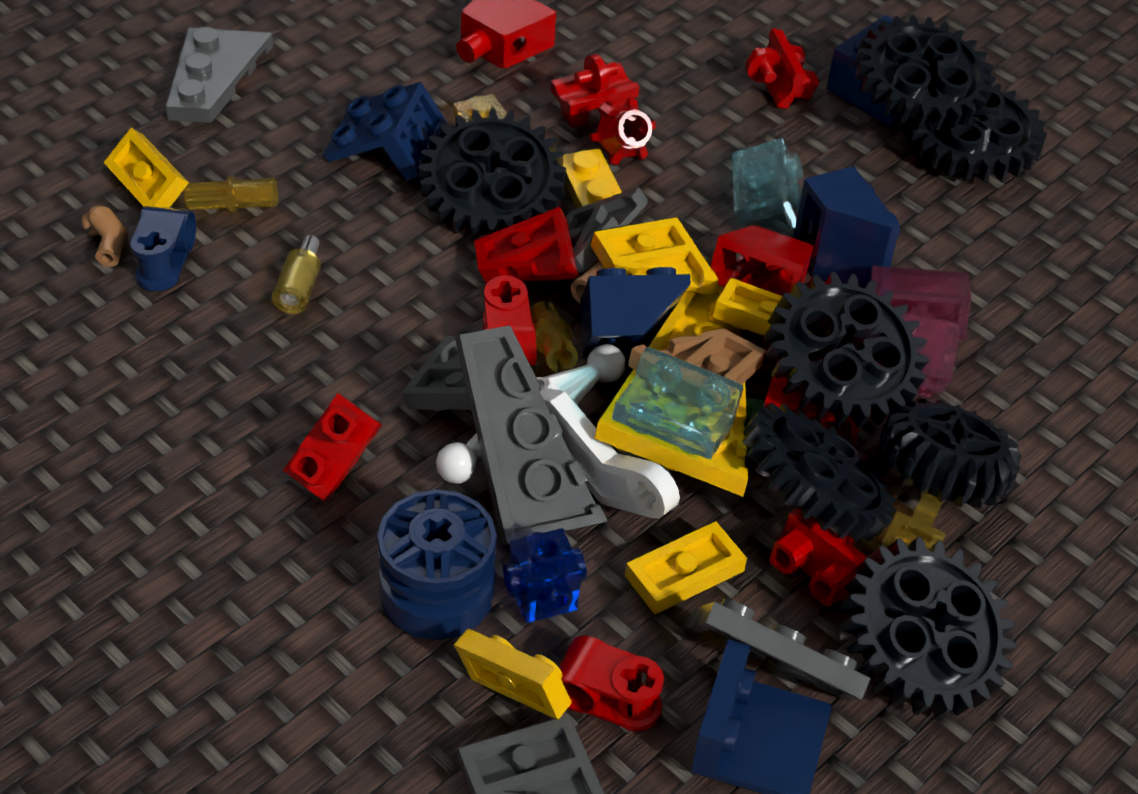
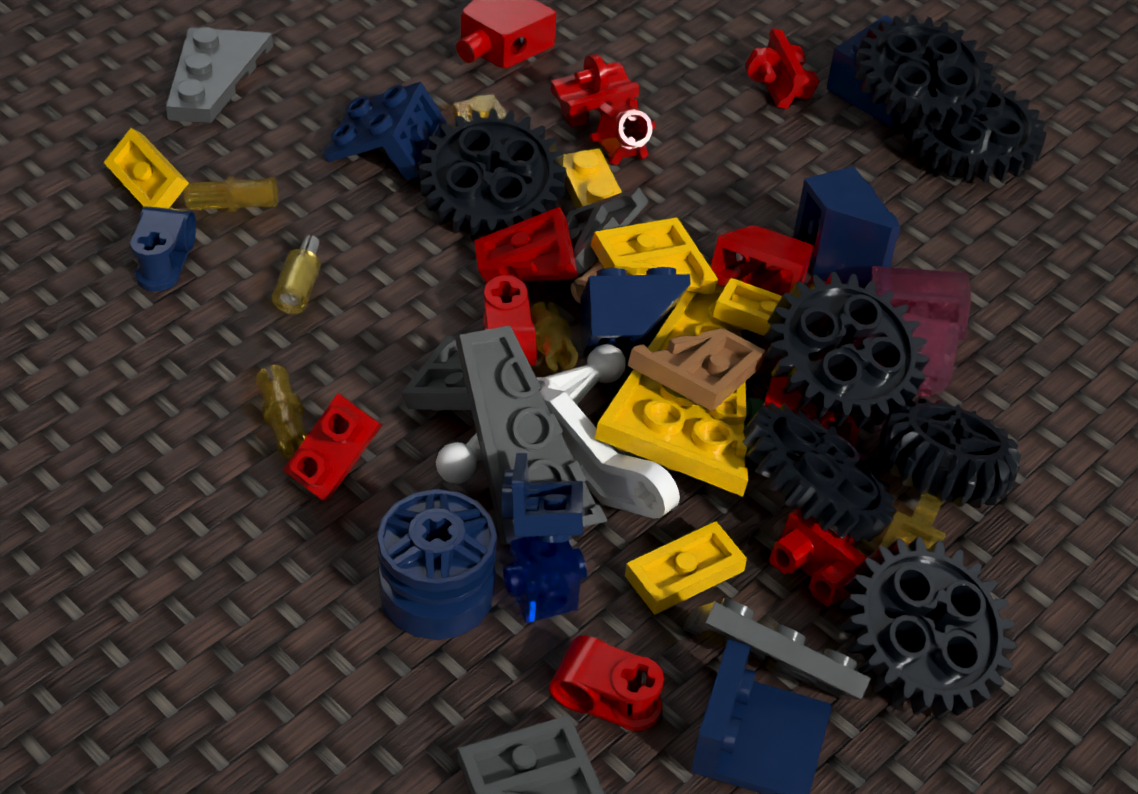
medium nougat arm [81,205,128,267] -> none
yellow plate [454,628,572,720] -> none
clear light blue bracket [612,347,743,460] -> none
clear light blue bracket [732,138,803,229] -> none
none -> clear yellow pin [256,365,308,458]
none -> dark blue bracket [502,453,584,543]

